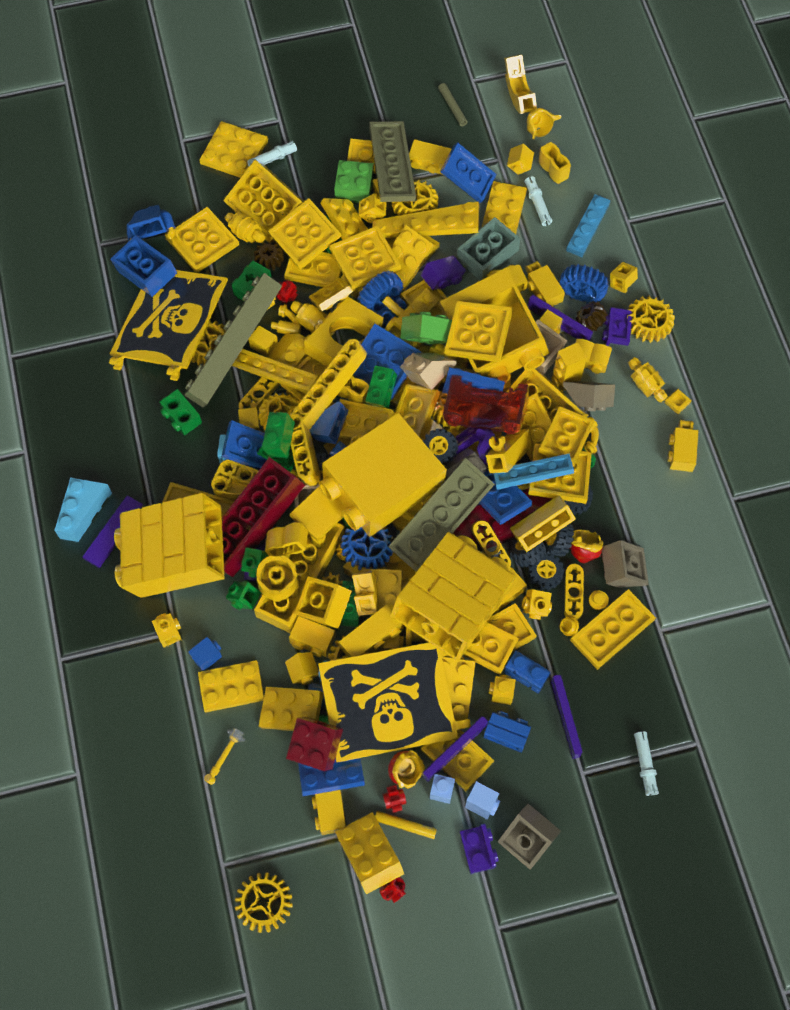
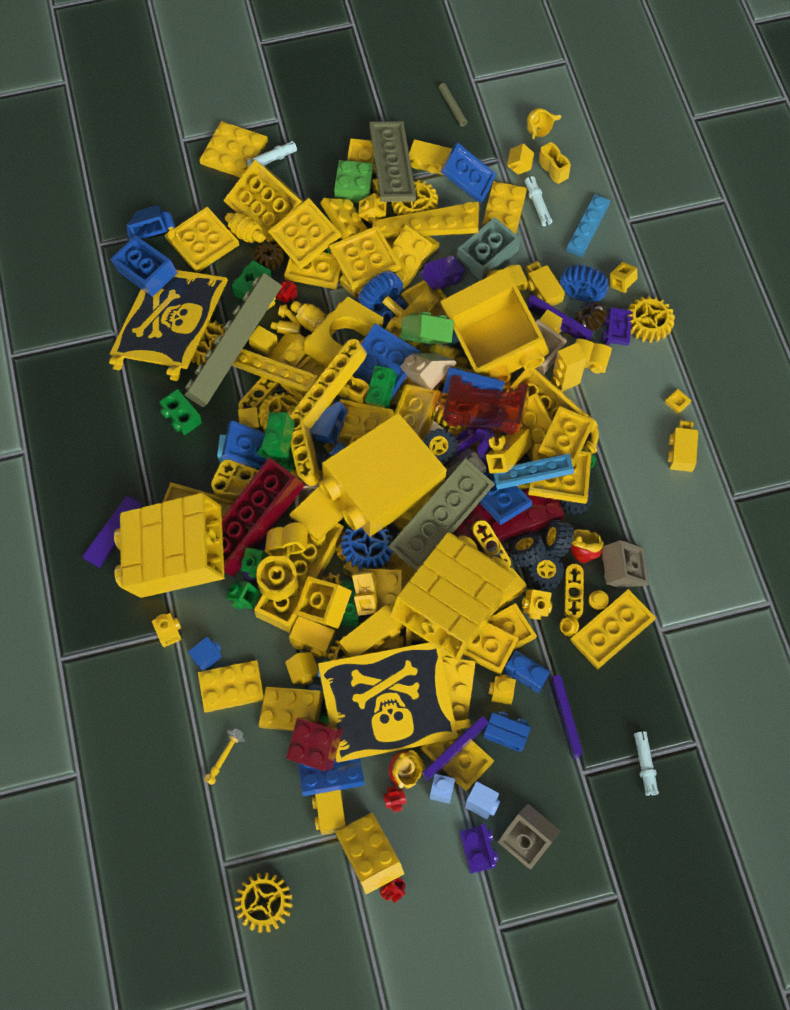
medium azure wedge [55,478,112,542] -> none
yellow plate [309,277,353,311] -> none
yellow piece [375,811,437,839] -> none
yellow plate [444,301,513,362] -> none
yellow arch [504,54,537,114] -> none
yellow brick [510,495,576,552] -> none
dark tan slope [563,381,615,411] -> none
yellow piece [628,357,668,402] -> none

